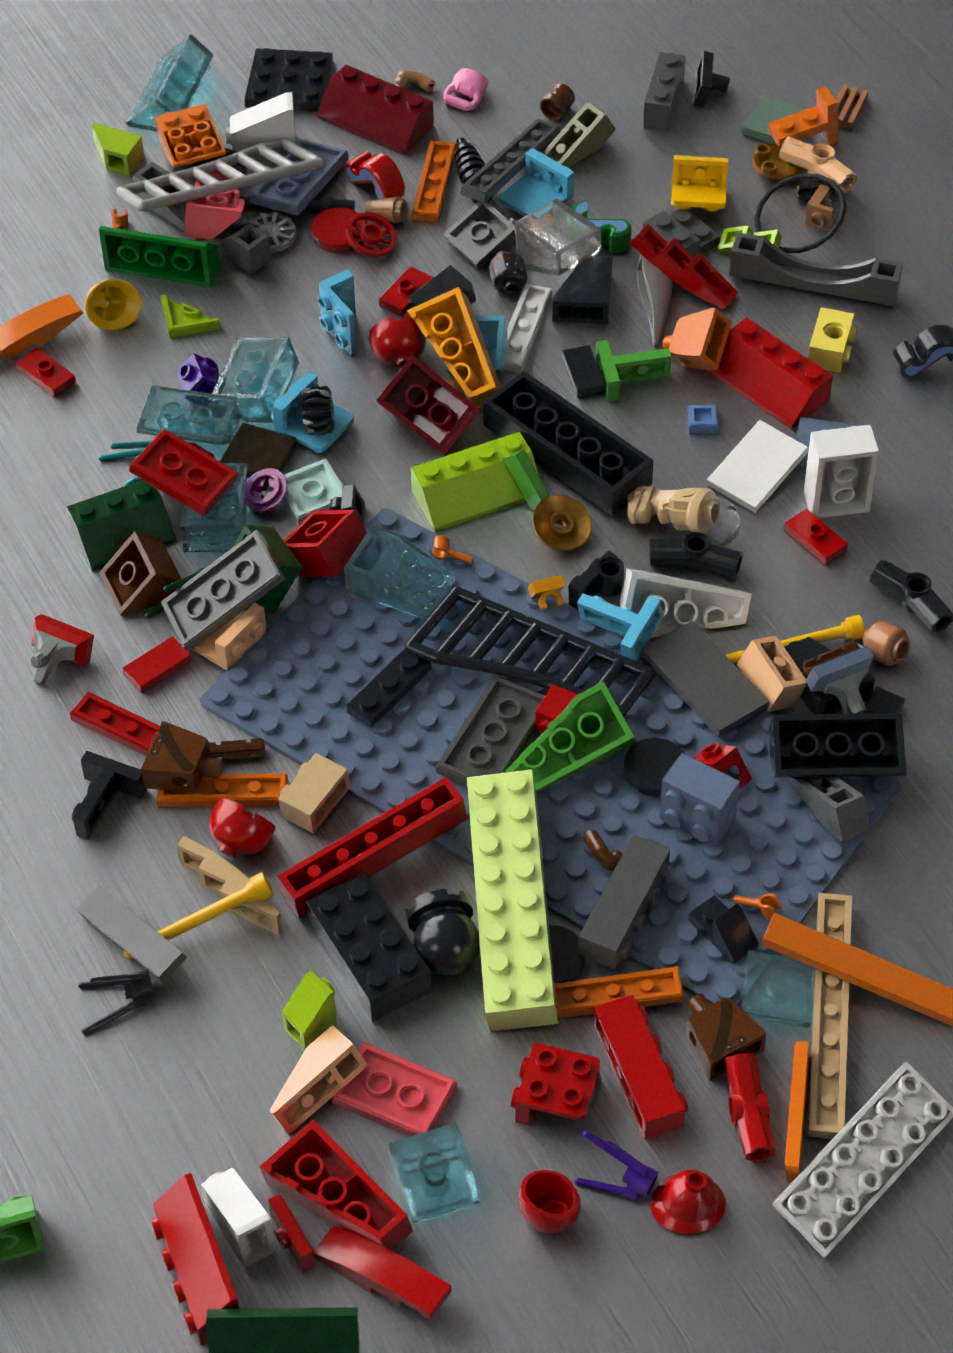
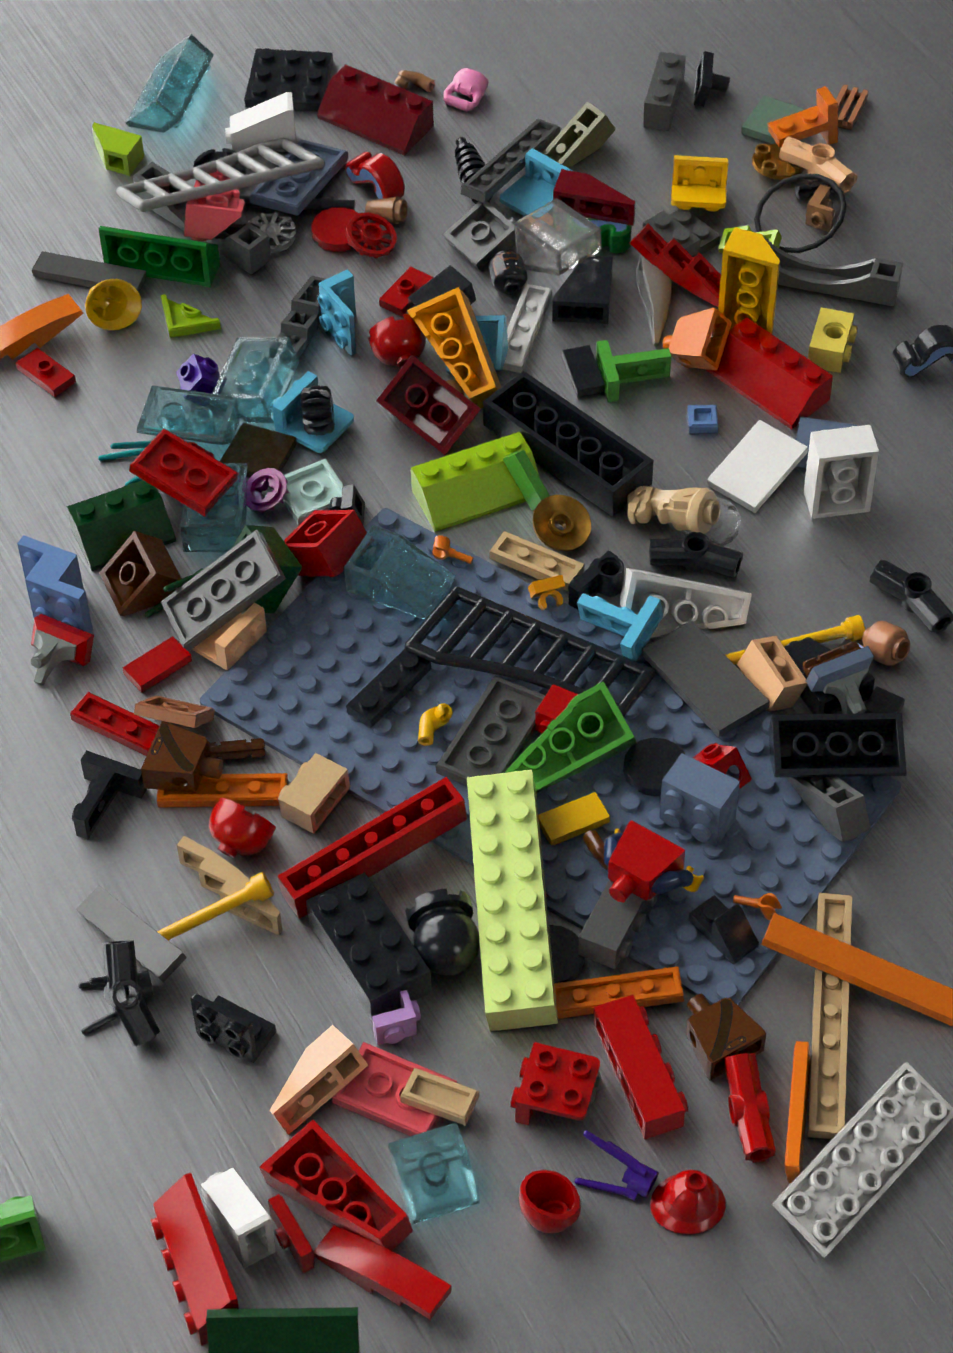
orange hand [111,209,128,229] -> none
orange slope [155,104,226,168] -> none
lime slope [281,970,337,1050] -> none
orange tile [412,141,457,223] -> none
reddish brown wheel [540,83,575,120] -> none
clear light blue tile [742,950,815,1028] -> none
red plate [784,508,848,565] -> none
none -> medium blue bracket [17,535,93,633]
none -> dark grey tile [32,251,147,292]
none -> black piece [103,940,160,1047]
none -> nougat tile [134,696,215,728]
none -> black bracket [190,993,276,1063]
none -> dark grey slope [270,275,325,362]
none -> lavender bracket [372,990,421,1045]
none -> tan tile [400,1068,479,1126]
none -> yellow arm [418,703,453,746]
none -> tan plate [489,531,584,592]
none -> yellow tile [538,792,610,846]
none -> dark red slope [553,169,636,226]
none -> red torso [604,820,704,903]
none -> yellow slope [718,227,780,335]

